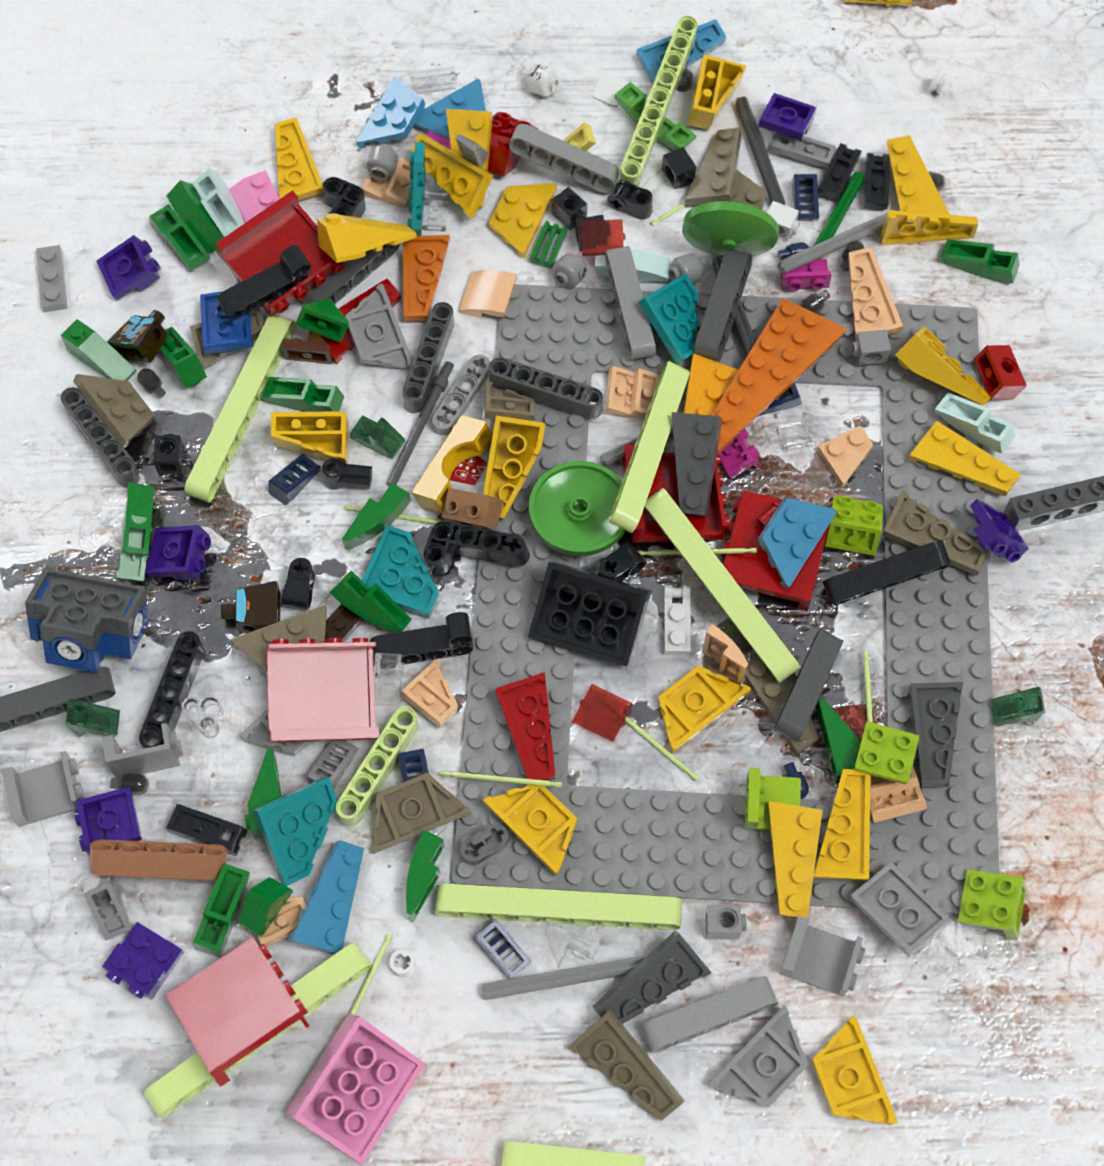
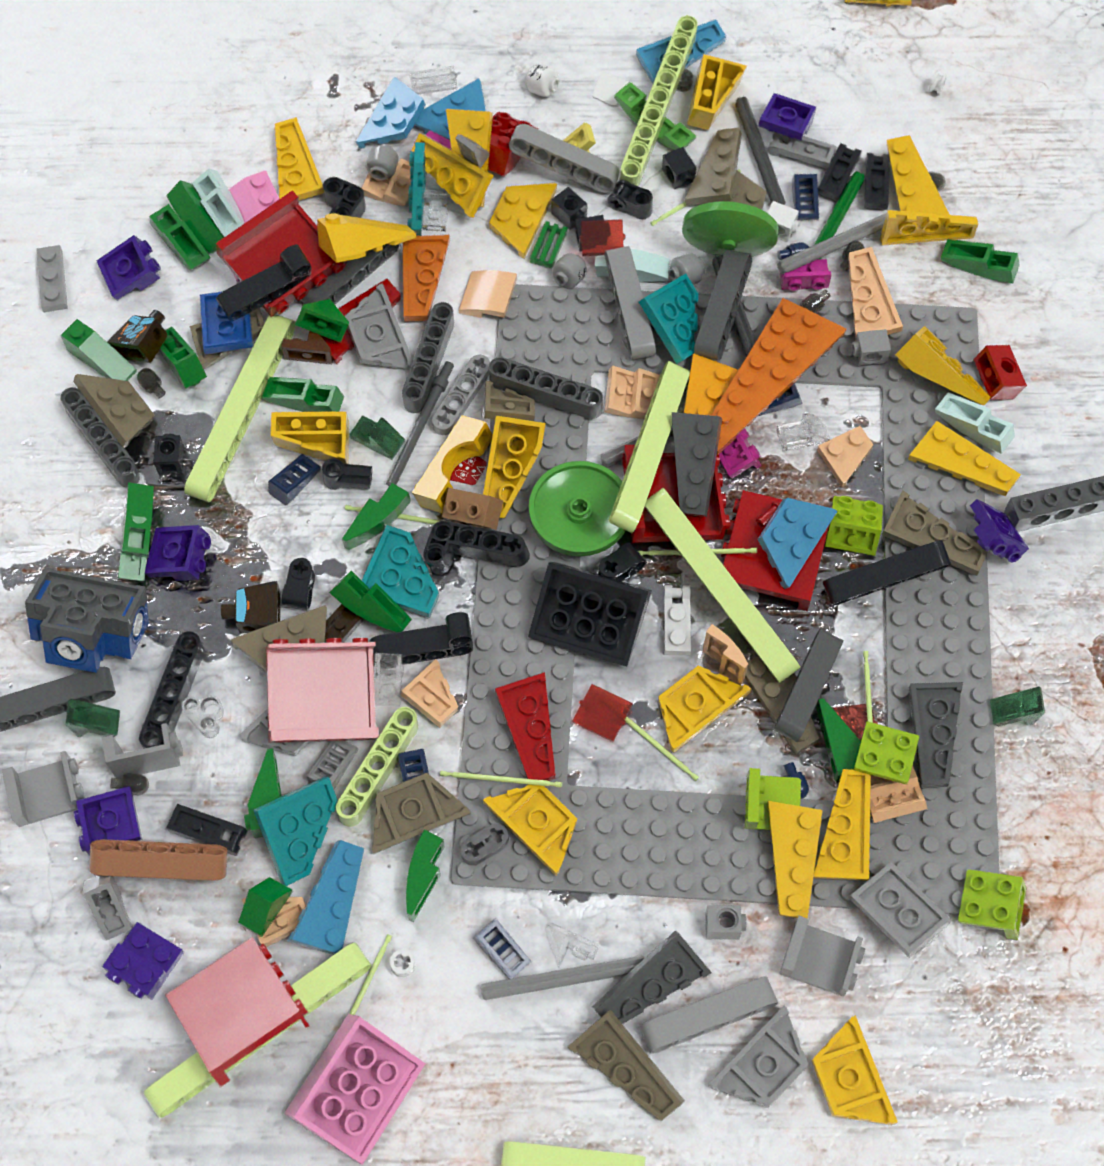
green slope [193,863,250,958] -> none
yellowish green beam [435,884,682,930] -> none

